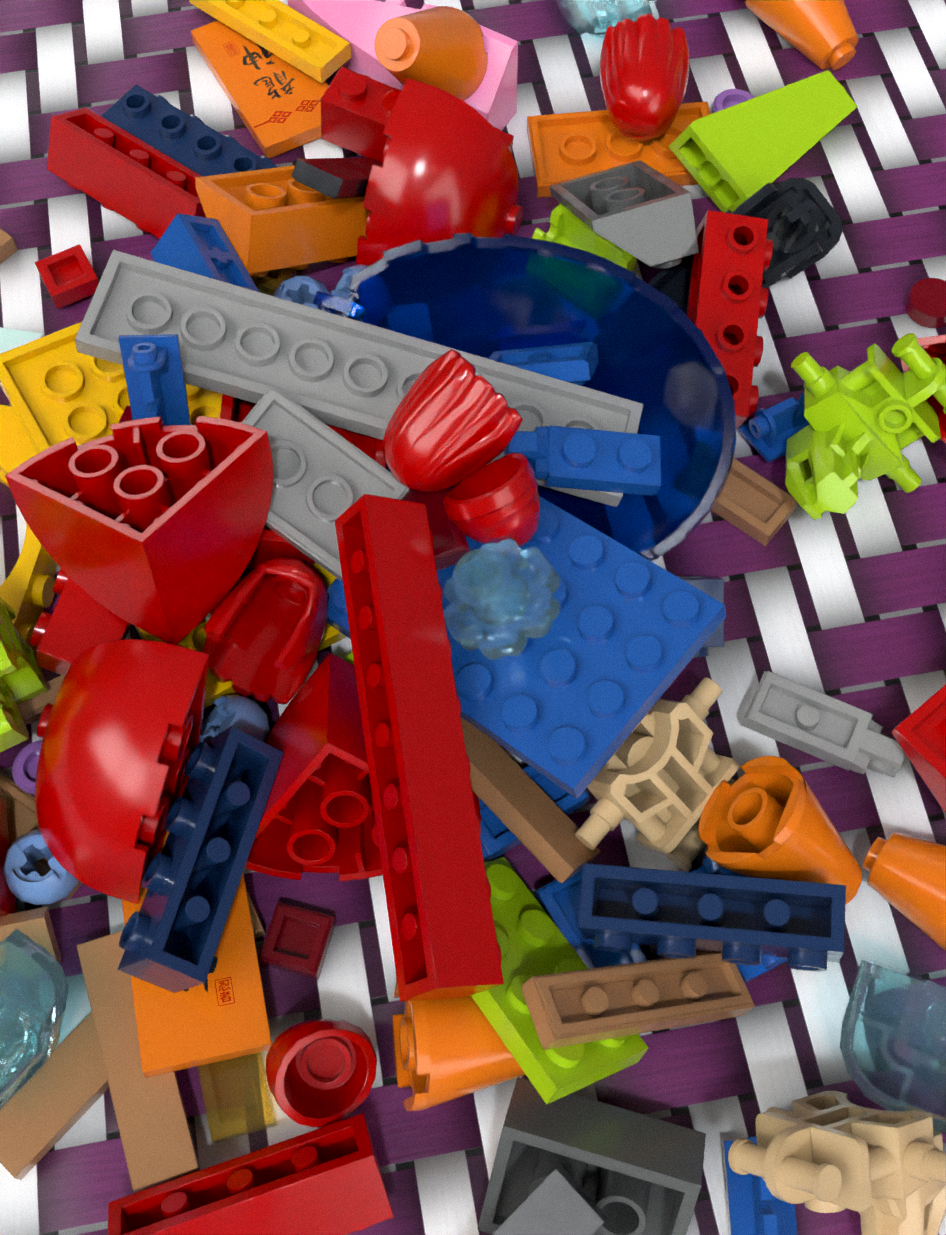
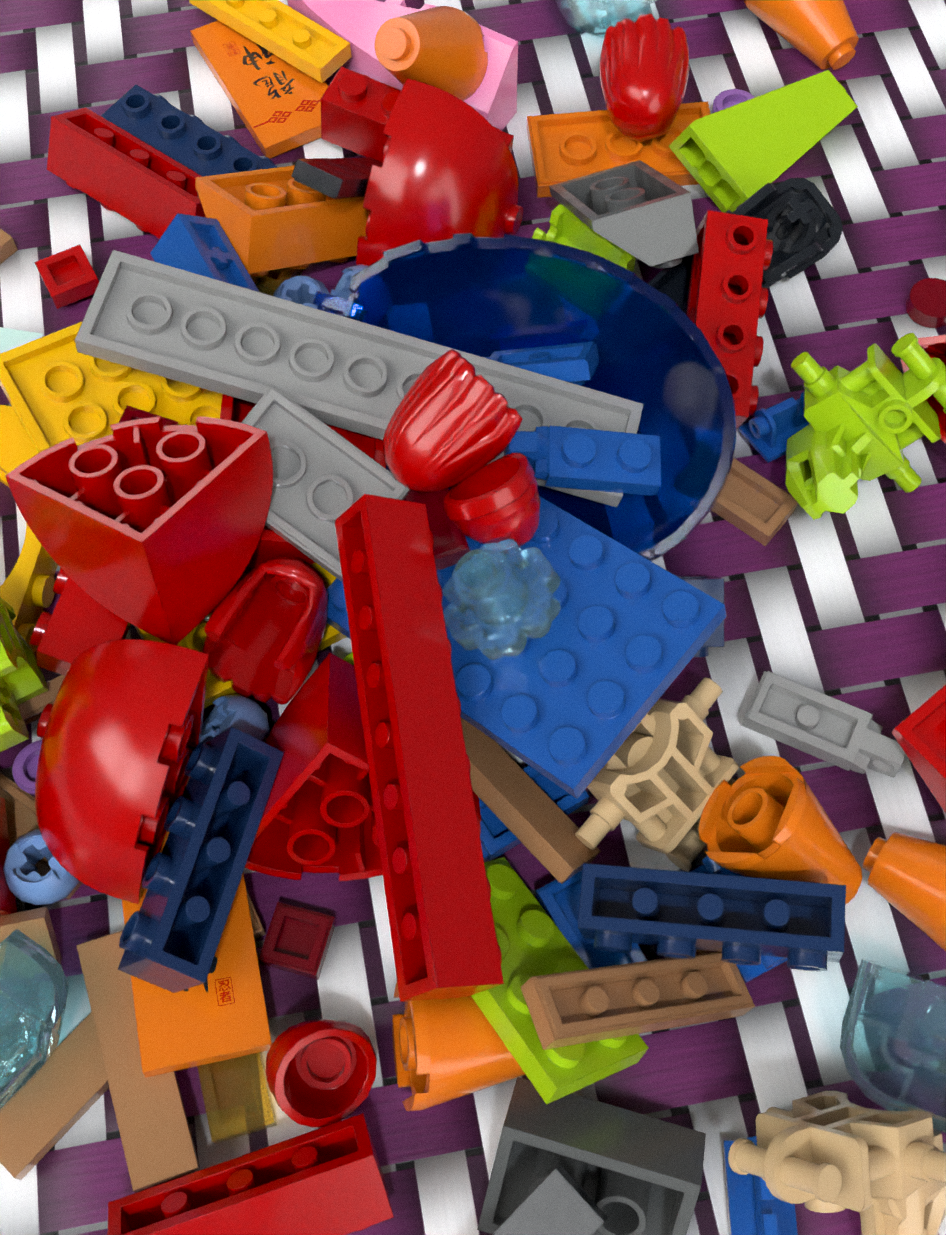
blue hinge [119,334,191,426] -> none

